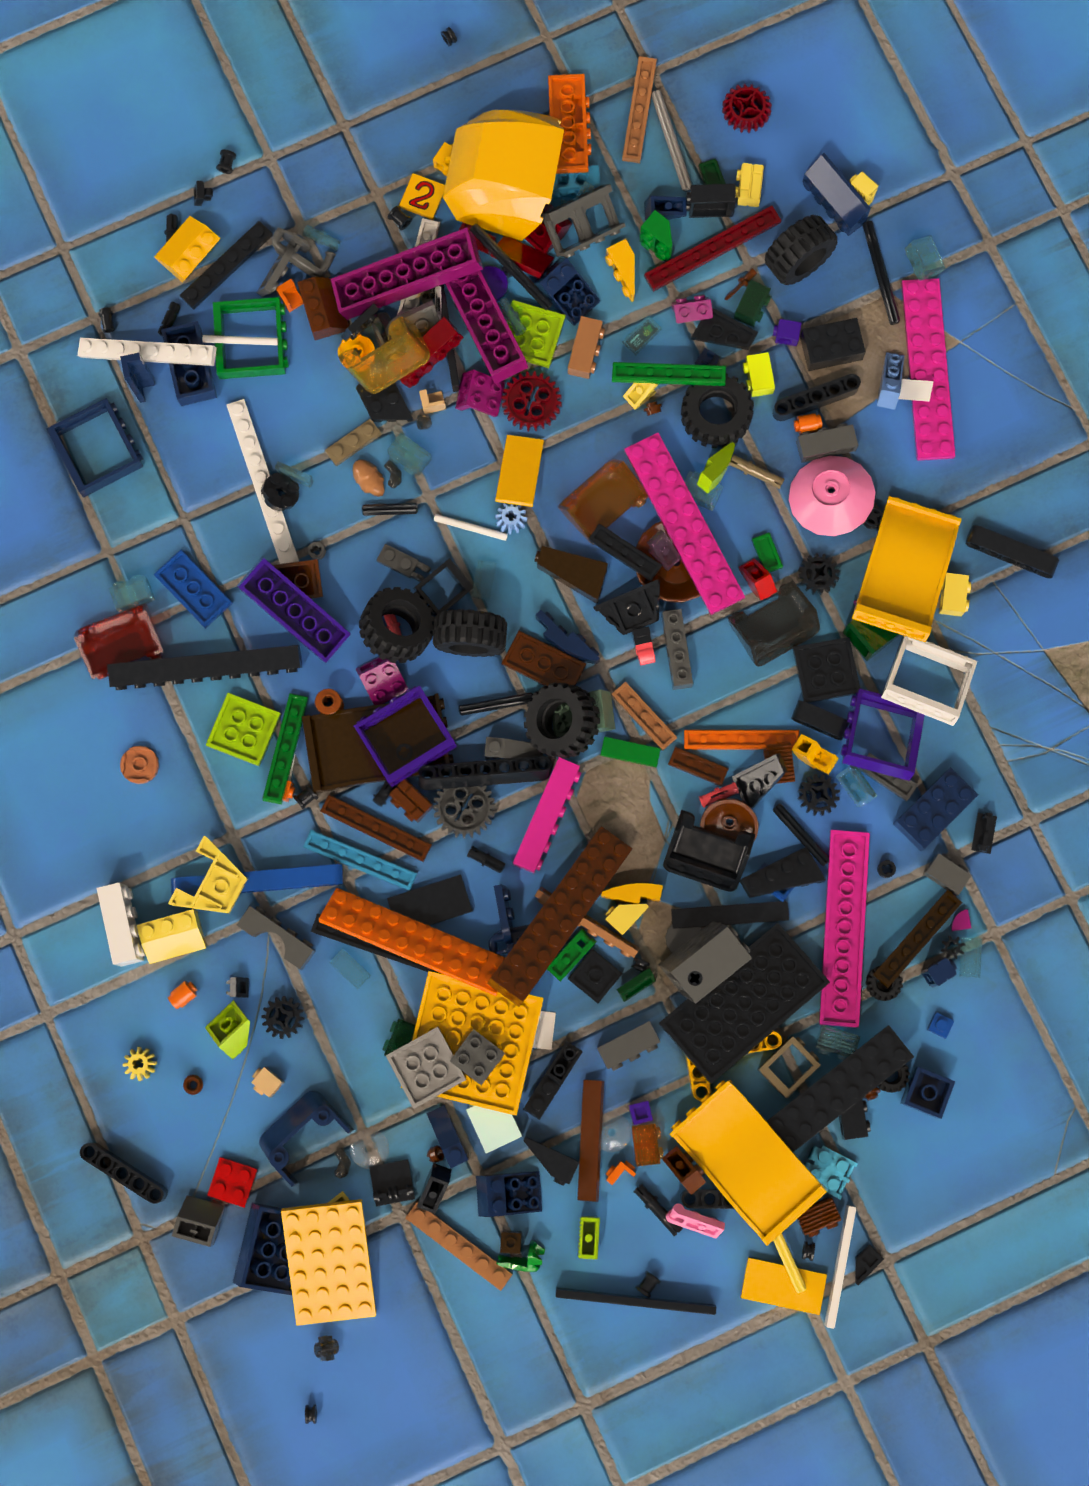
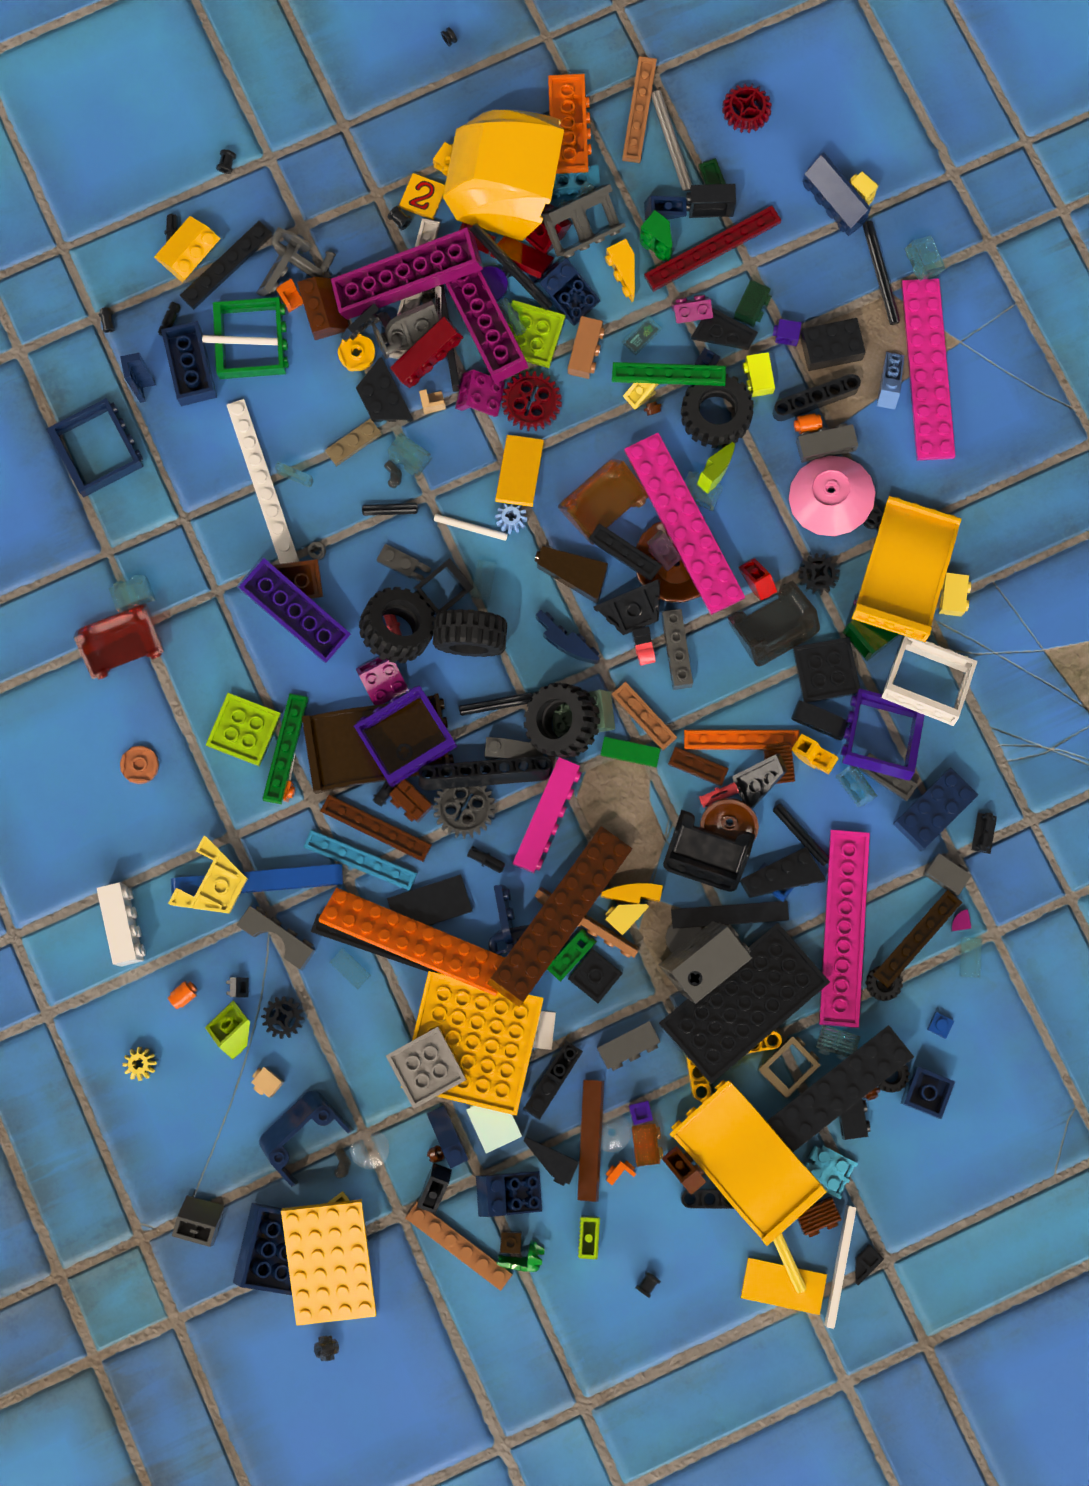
white plate [77,338,217,366] -> none
black beam [80,1142,167,1204] -> none
black brick [107,645,302,690] -> none
light yellow slope [137,909,207,964] -> none
blue tile [154,549,233,629] -> none
reddish brown plate [183,1075,203,1095] -> none
black tile [194,181,213,206] -> none
red plate [207,1157,258,1208] -> none
black plate [261,473,299,511] -> none
black bush [293,785,318,810] -> none
clear light blue pin [303,225,341,251] -> none
black bush [305,1405,317,1424] -> none
dark orange hose [315,689,344,715] -> none
clear yellow windscreen [338,316,430,394] -> none
medium nougat arm [352,460,385,497] -> none
black hinge [369,1159,415,1207] -> none
clear green brick [382,1019,416,1056] -> none
clear smoke hinge [417,415,432,430] -> none
dark grey hinge [450,1029,505,1086] -> none
reddish brown tile [501,630,586,686] -> none
black tile [555,1287,716,1315] -> none
dark green tile [616,968,656,1002] -> none
black bush [631,958,650,972] -> none
black pin [633,1183,683,1236] -> none
bright pink plate [666,1203,725,1238] -> none
reddish brown piece [725,268,757,300] -> none
dark tan pin [729,454,785,489] -> none
light yellow brick [735,163,764,207] -> none
green tile [751,532,783,573] -> none
black tyre [765,215,838,285] -> none
black gear [797,774,840,816] -> none
black bush [802,1241,815,1261] -> none
black bush [877,860,896,878] -> none
white sticker [899,379,934,402] -> none
dark blue brick [921,958,957,987] -> none
black gear [941,936,965,960] -> none
black beam [966,525,1059,578] -> none

